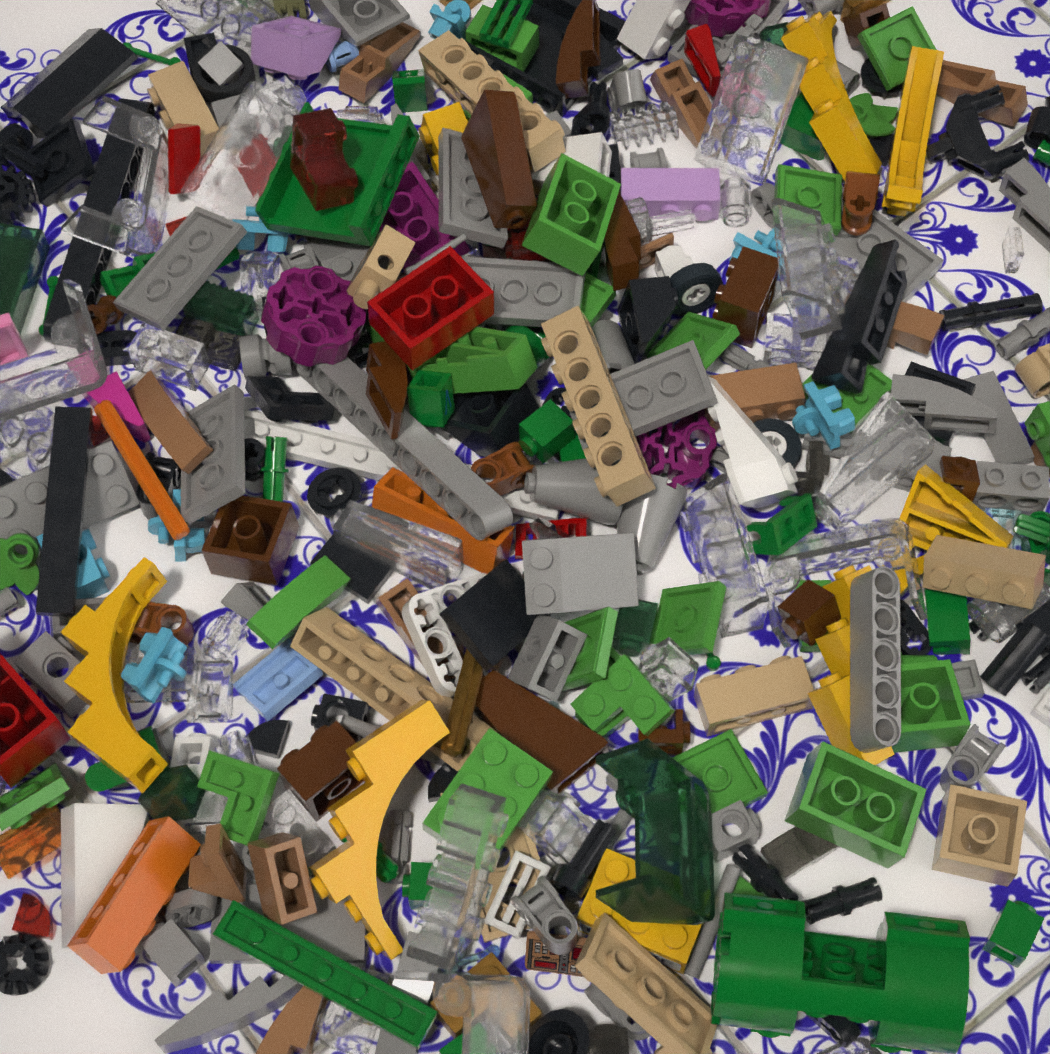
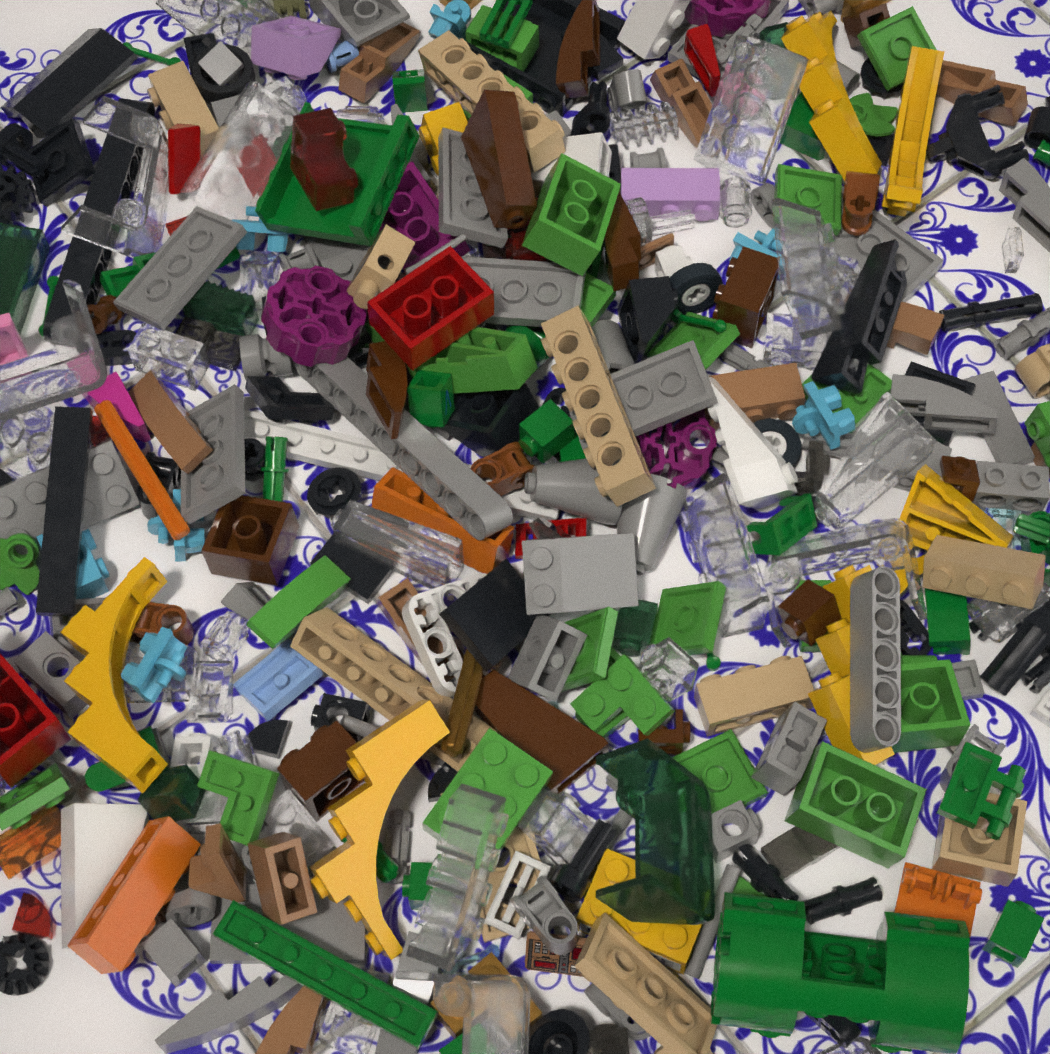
none -> green hinge [671,309,727,333]
none -> light grey brick [751,701,827,796]
none -> orange hinge [894,862,982,936]
none -> green plate [937,742,1026,840]

